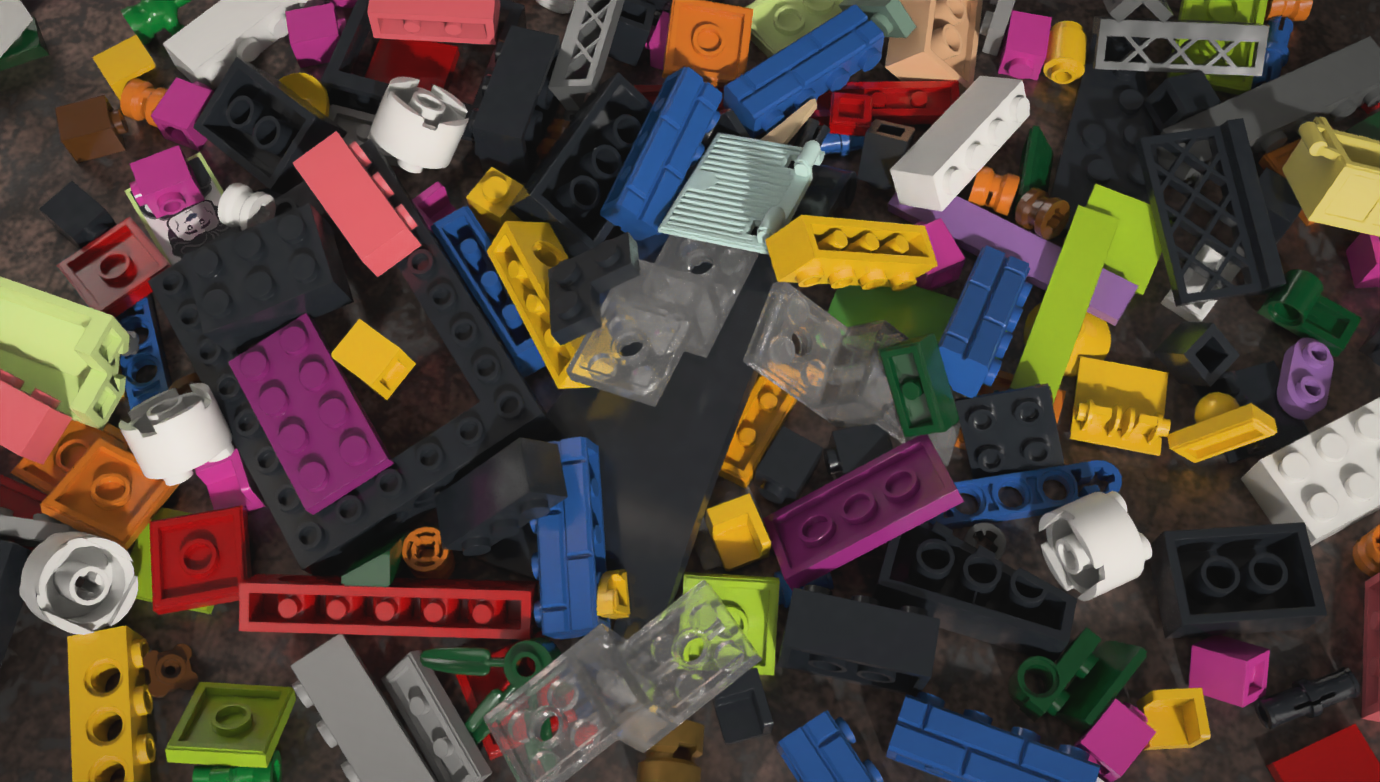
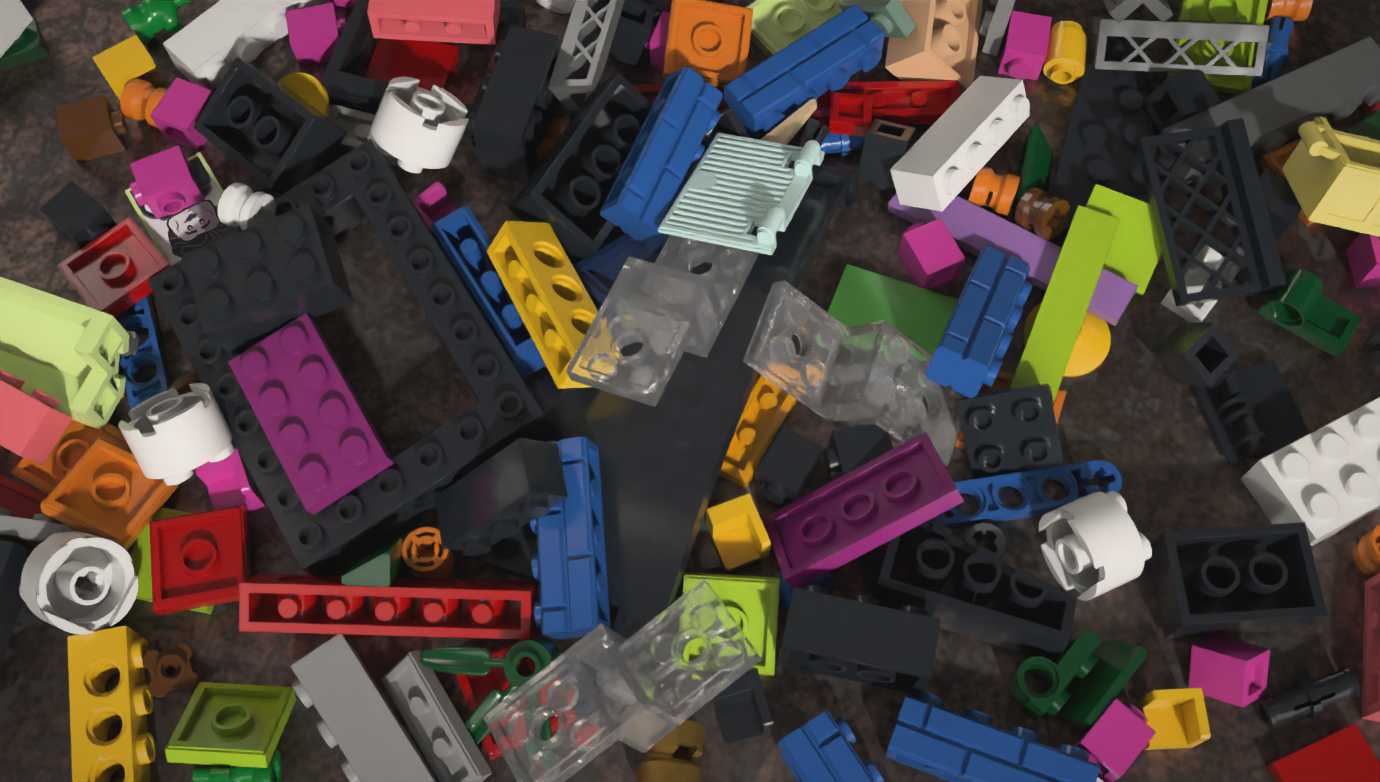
coral brick [293,131,422,277] -> none
yellow panel [331,319,416,400] -> none
yellow brick [466,167,524,236] -> none
black plate [548,232,640,345] -> none
yellow tile [597,569,630,619] -> none
yellow brick [765,215,938,291] -> none
dark green slope [878,333,959,438] -> none
yellow hinge [1069,356,1171,456] -> none
yellow tile [1167,392,1278,463] -> none
medium lavender plate [1277,338,1334,420] -> none

